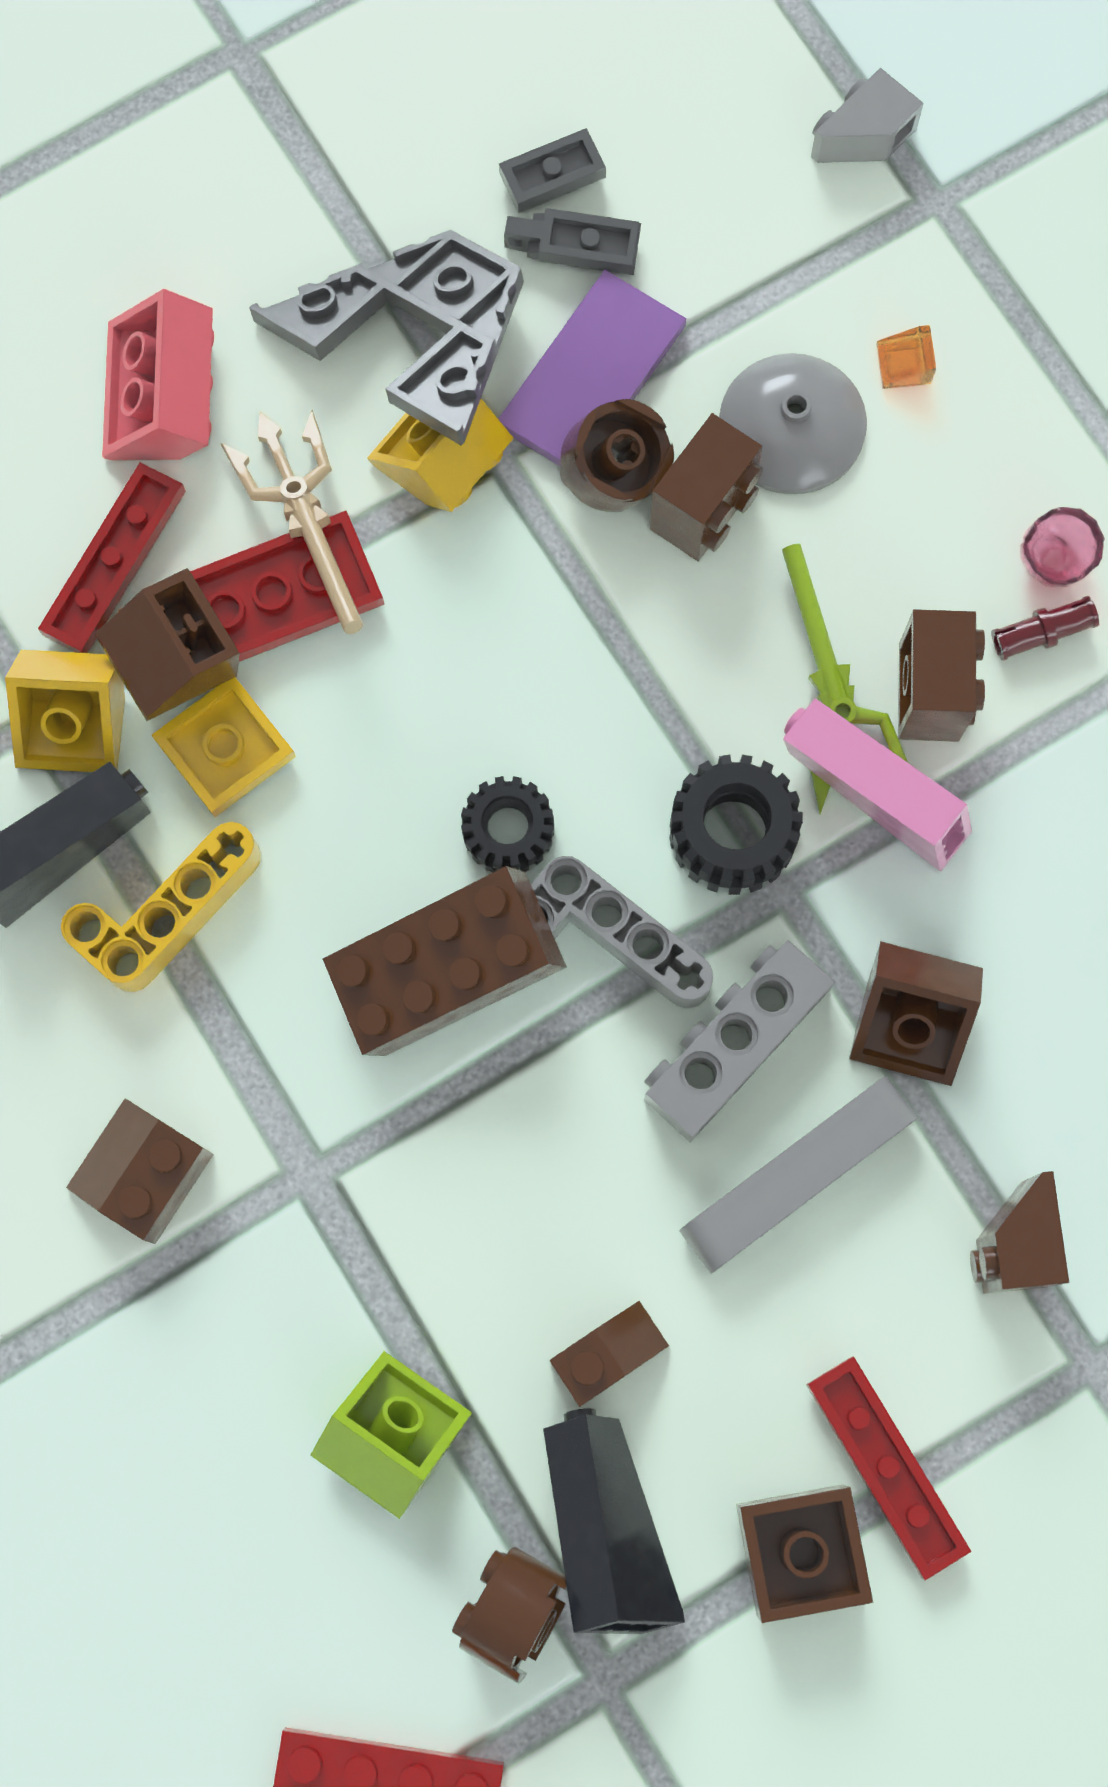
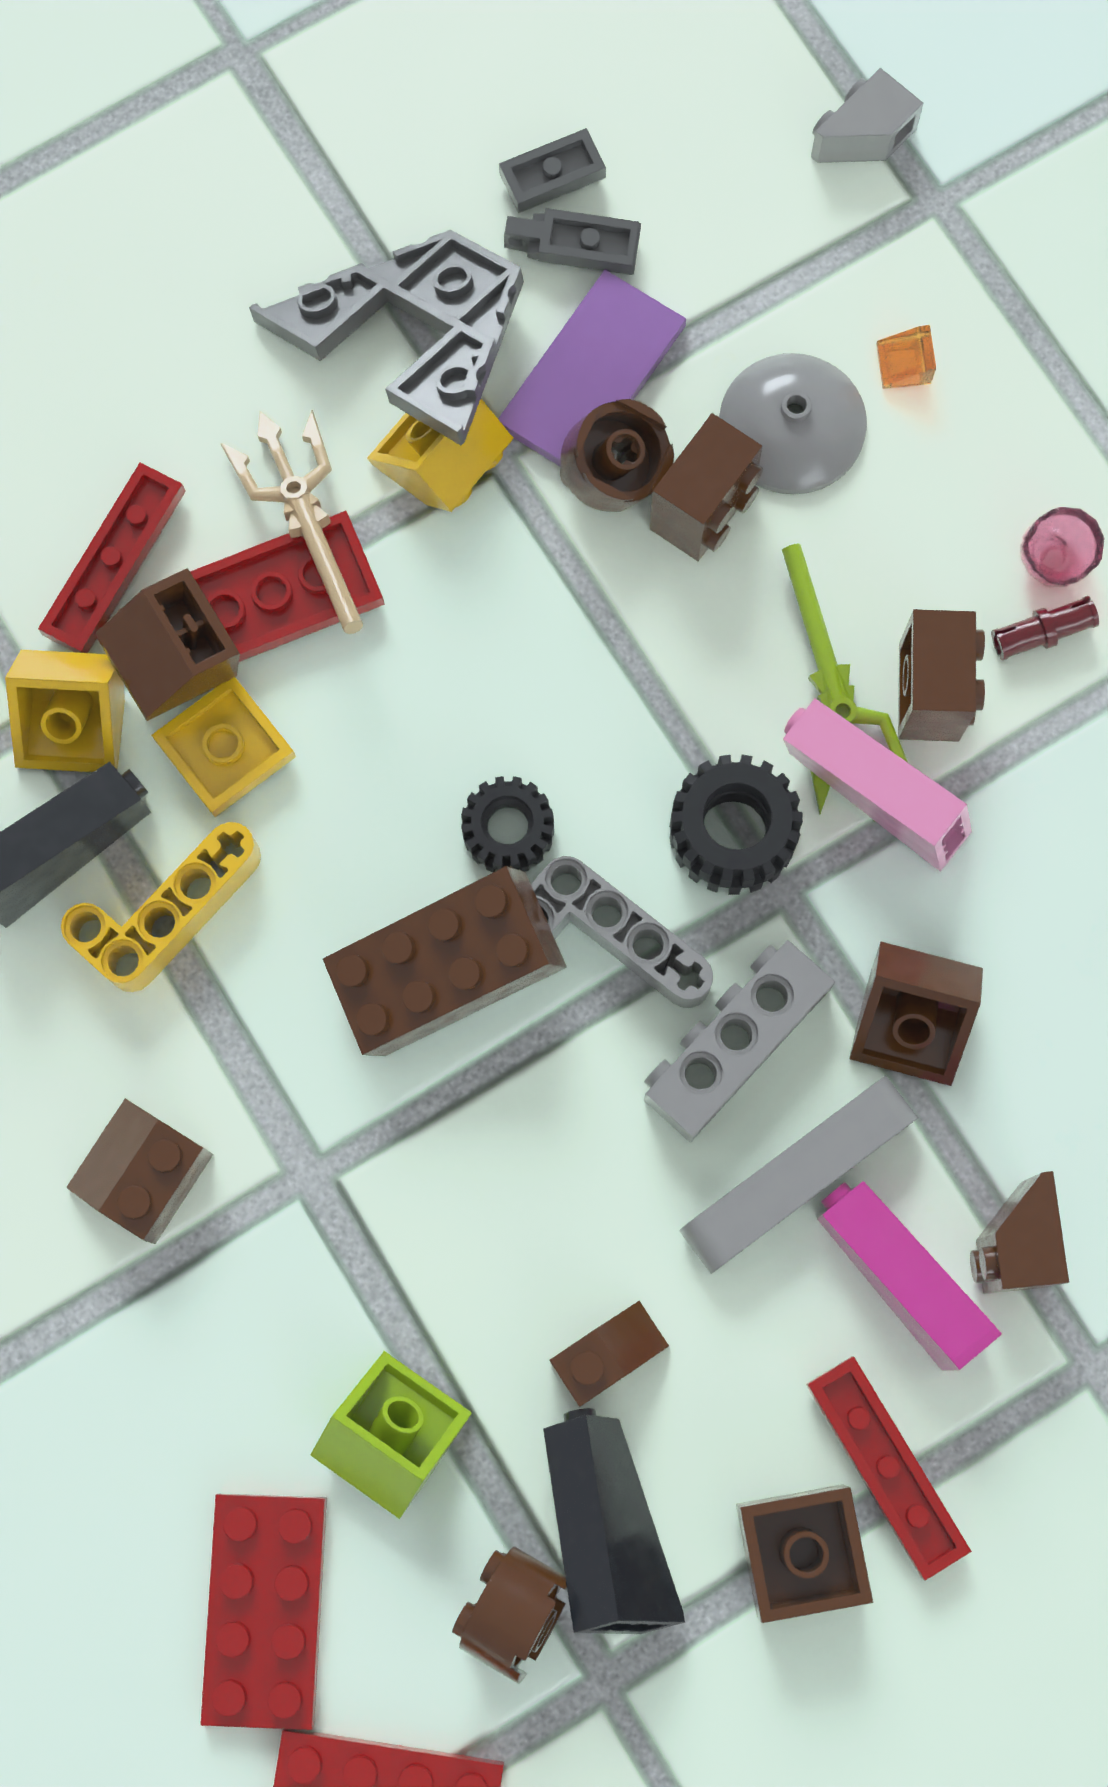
coral slope [102,289,214,460] -> none
none -> red plate [200,1493,327,1730]
none -> dark pink slope [817,1181,1002,1371]

